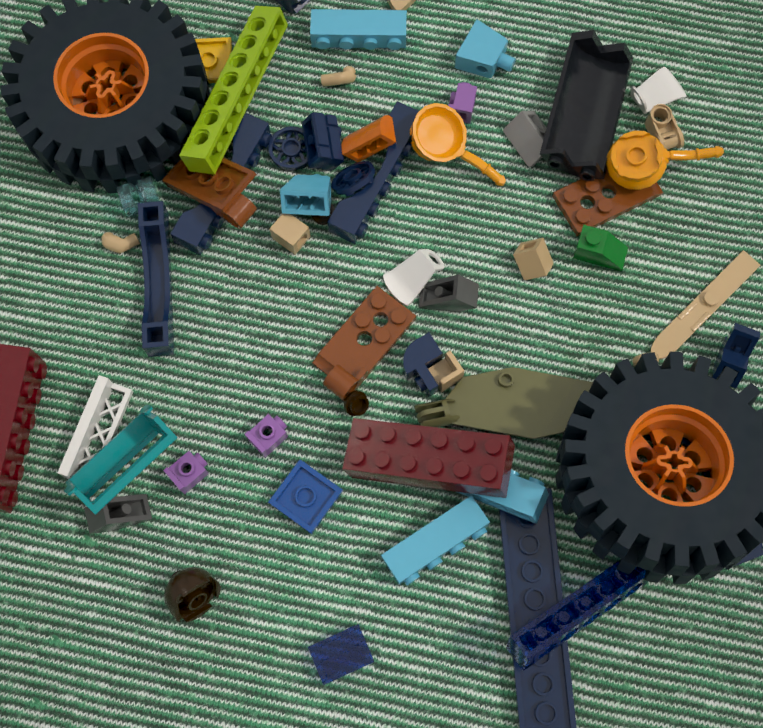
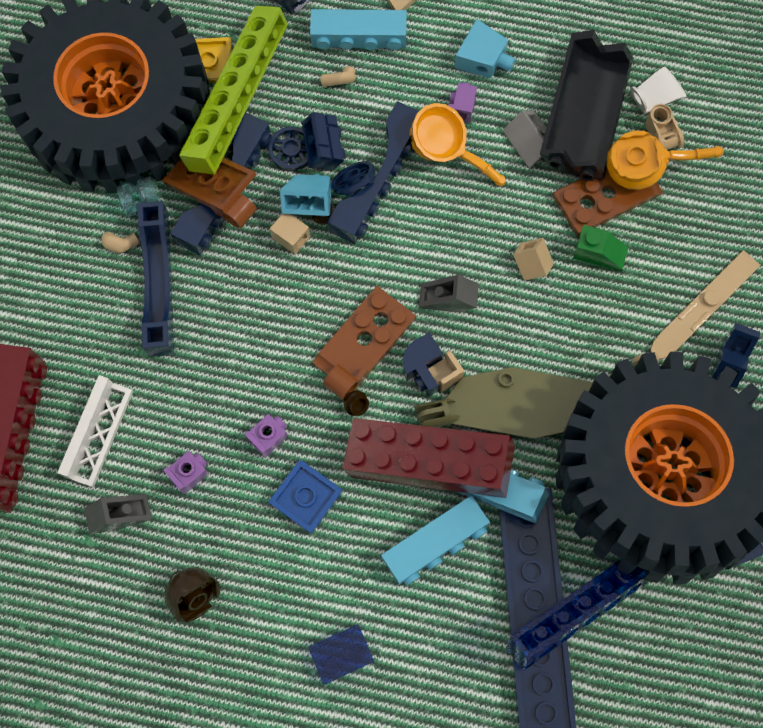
teal piece [64,404,178,515] -> none
orange brick [342,115,396,162] -> none
white piece [383,249,445,306] -> none

